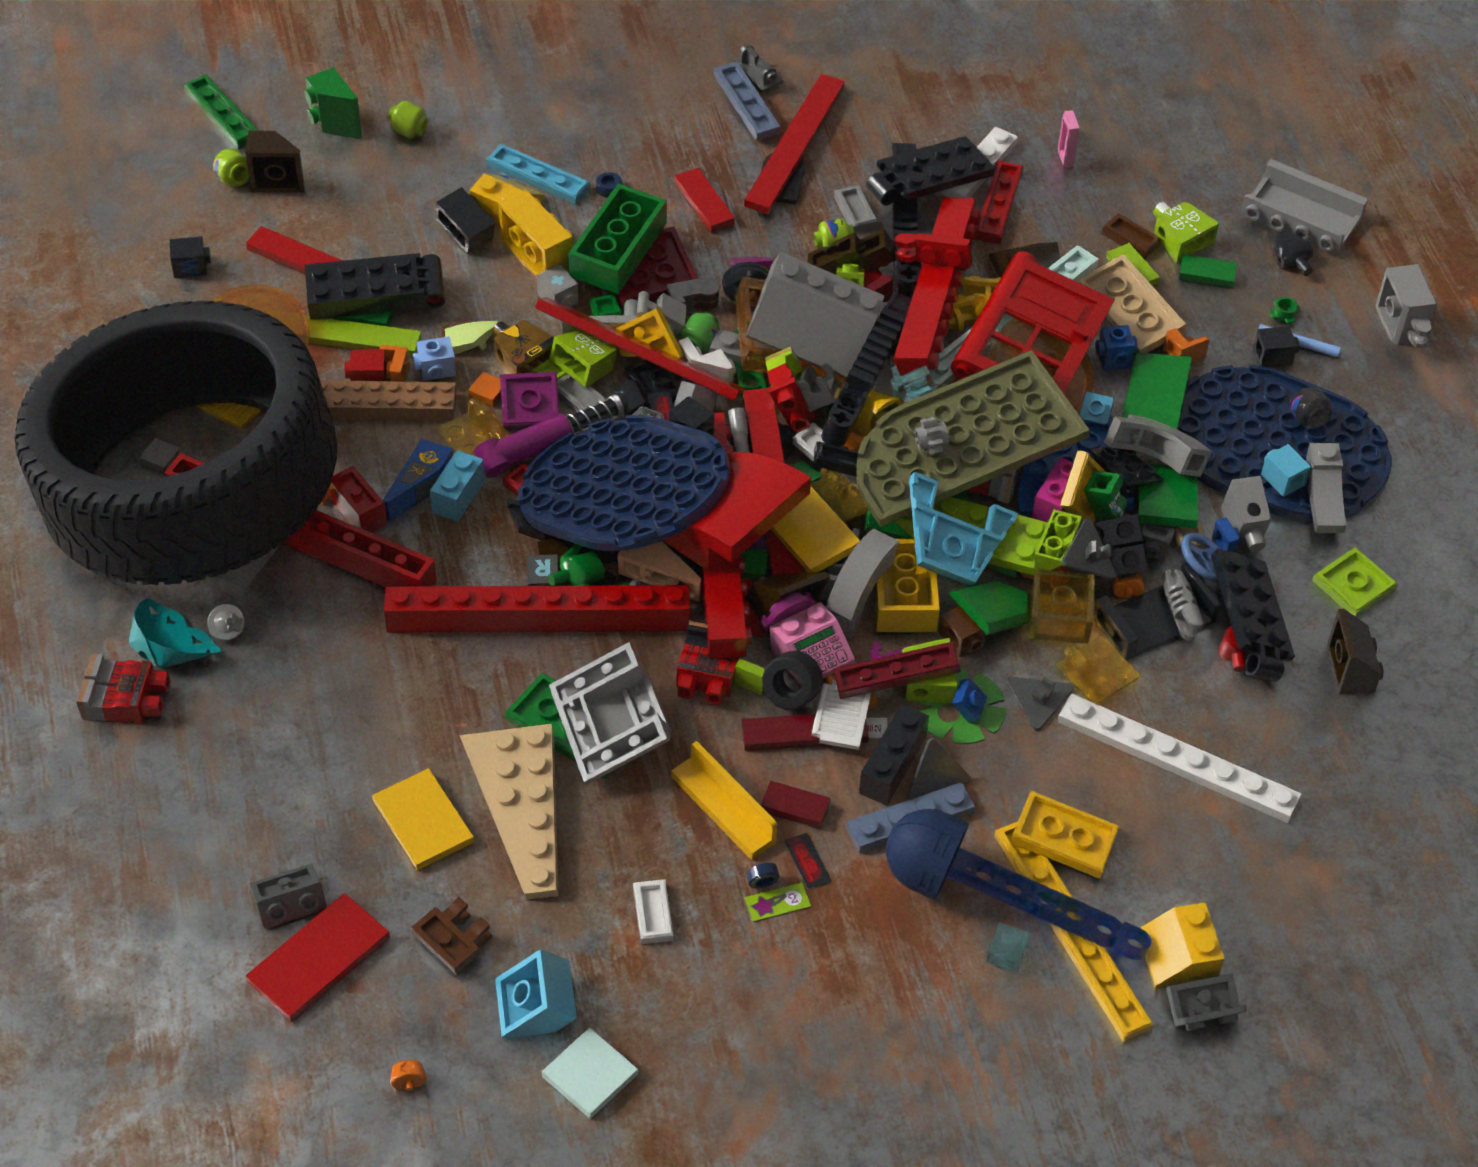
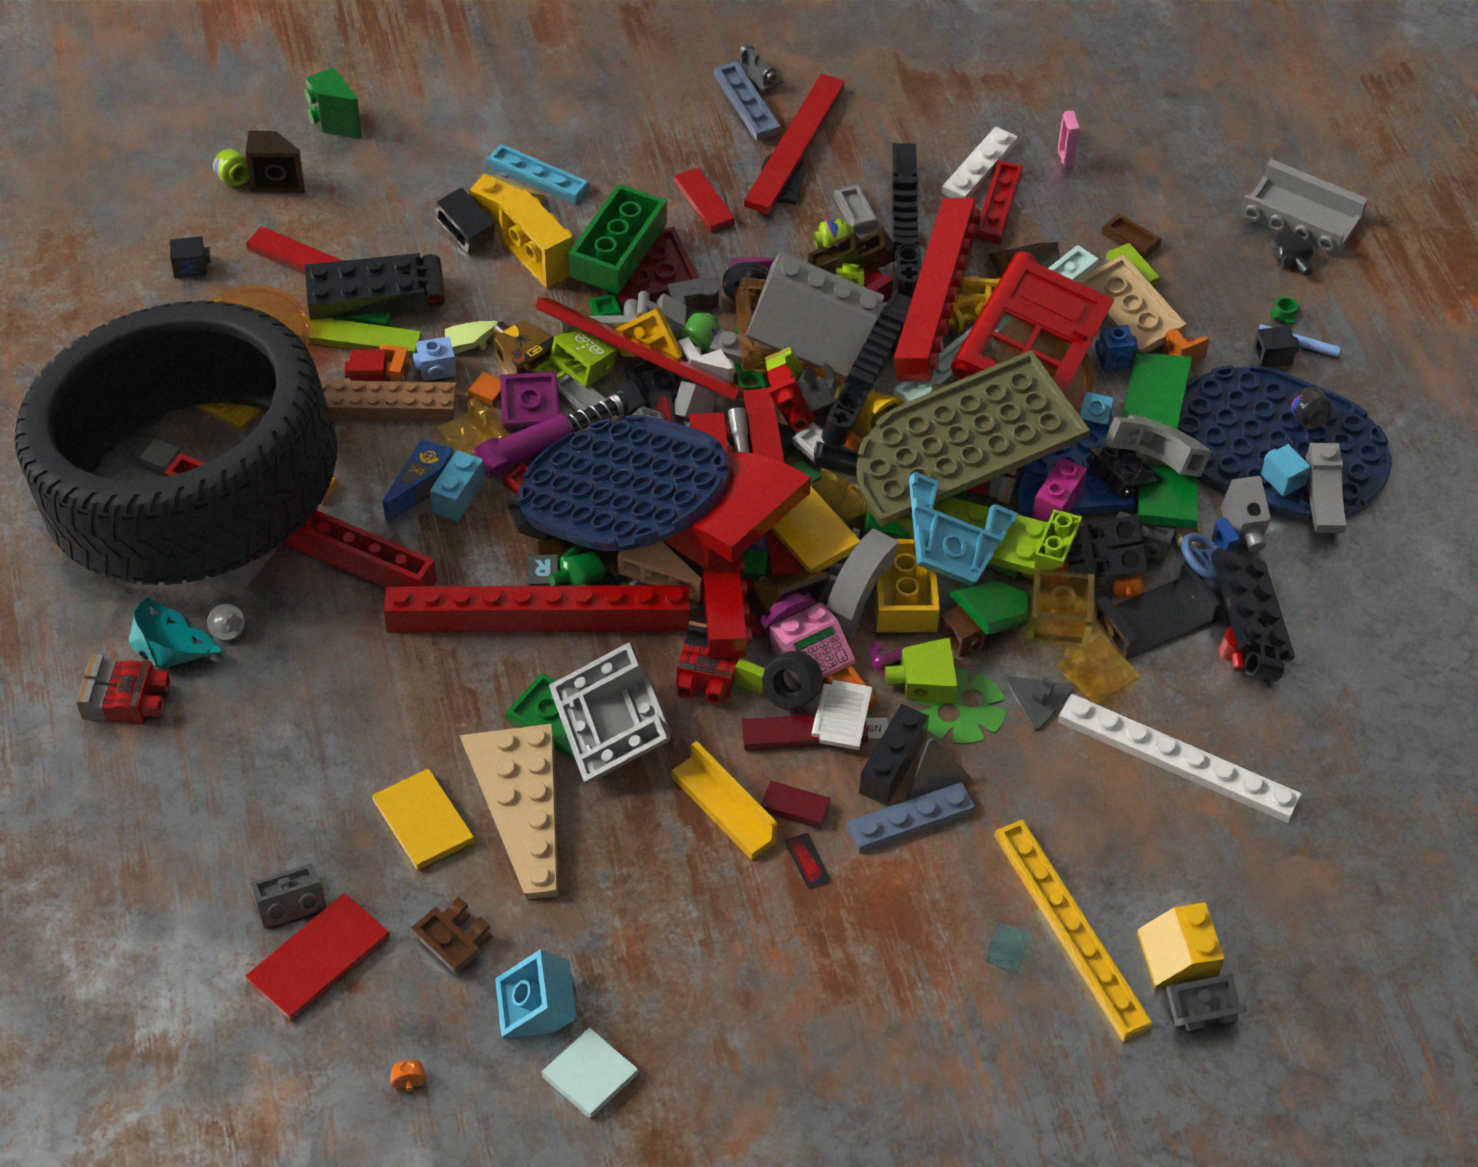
green tile [184,74,259,149] -> none
red panel [329,466,387,533] -> none
lime head [388,100,429,139] -> none
light grey brick [536,264,578,307] -> none
dark blue tile [596,172,622,197] -> none
white tile [633,879,674,944] -> none
black brick [669,396,715,436] -> none
lime sticker [744,882,811,922] -> none
dark blue tile [746,863,780,889] -> none
dark red tile [833,641,961,699] -> none
black hinge [866,136,996,206] -> none
piece [886,809,1152,960] -> none
clear light blue bracket [890,366,938,402] -> none
red hinge [894,233,973,268] -> none
light grey gear [914,417,949,455] -> none
blue plate [952,678,987,723] -> none
yellow tile [1010,790,1120,879] -> none
yellow tile [1060,451,1105,524] -> none
dark grey piece [1061,518,1116,579] -> none
green leg [1084,470,1128,522] -> none
lime torso [1153,202,1219,263] -> none
light grey hinge [1162,570,1204,642] -> none
green tile [1179,254,1237,288] -> none
lime tile [1312,547,1398,617] -> none
dark brown slope [1327,609,1384,694] -> none
light grey hinge [1375,264,1437,349] -> none

